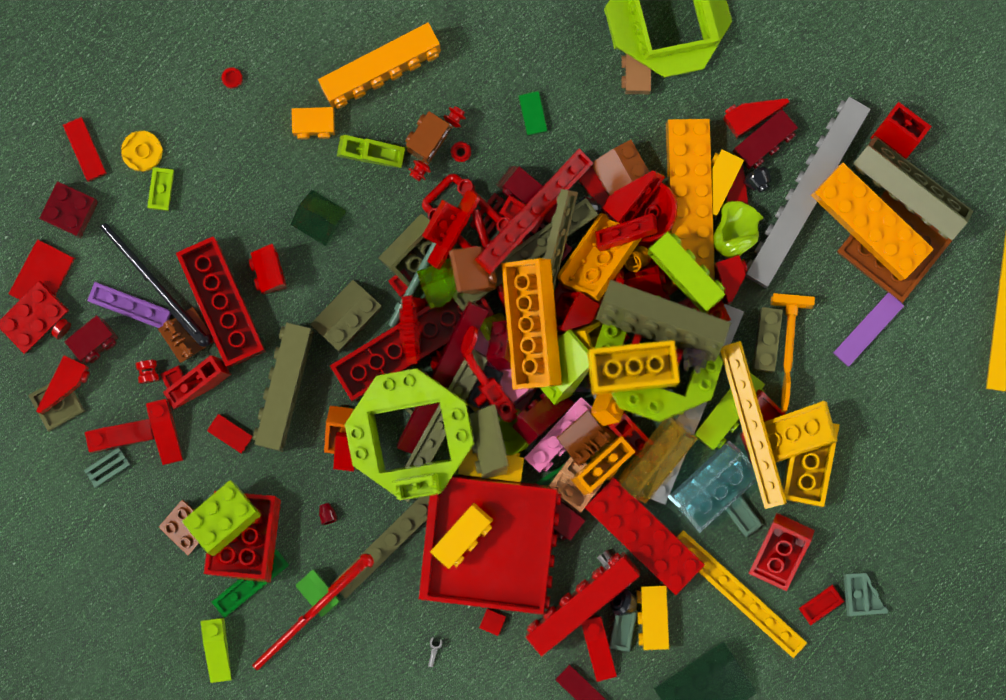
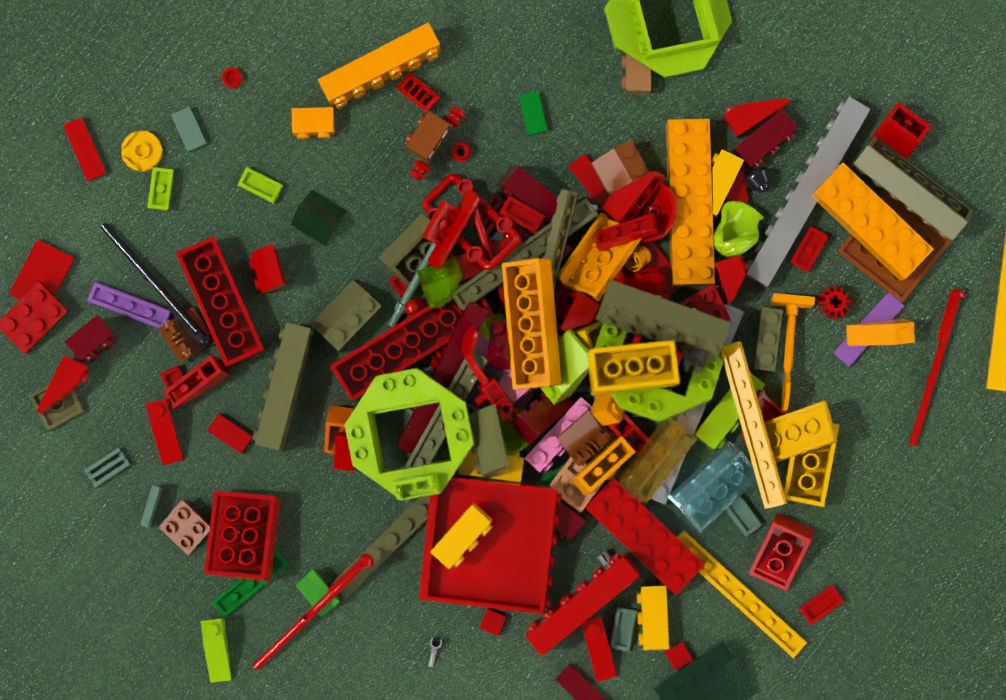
dark red brick [39,181,98,239] -> none
red tile [51,319,71,340] -> none
red slope [85,419,154,453] -> none
red wheel [135,360,159,384] -> none
lime brick [182,480,261,556] -> none
dark red hose [319,503,338,525] -> none
lime slope [337,135,405,168] -> none
red gear [399,295,420,365] -> none
dark orange slope [449,246,497,295] -> none
red tile [474,148,593,274] -> none
black cone [610,588,637,616] -> none
lime brick [648,232,725,314] -> none
sand green wing [844,573,888,616] -> none
none -> sand green tile [140,486,163,528]
none -> sand green tile [171,106,207,153]
none -> lime tile [237,167,284,204]
none -> red slope [396,73,441,114]
none -> red tile [664,642,693,670]
none -> red plate [789,226,828,273]
none -> red gear [817,285,853,320]
none -> light orange slope [846,318,915,346]
none -> red bar [908,289,965,447]

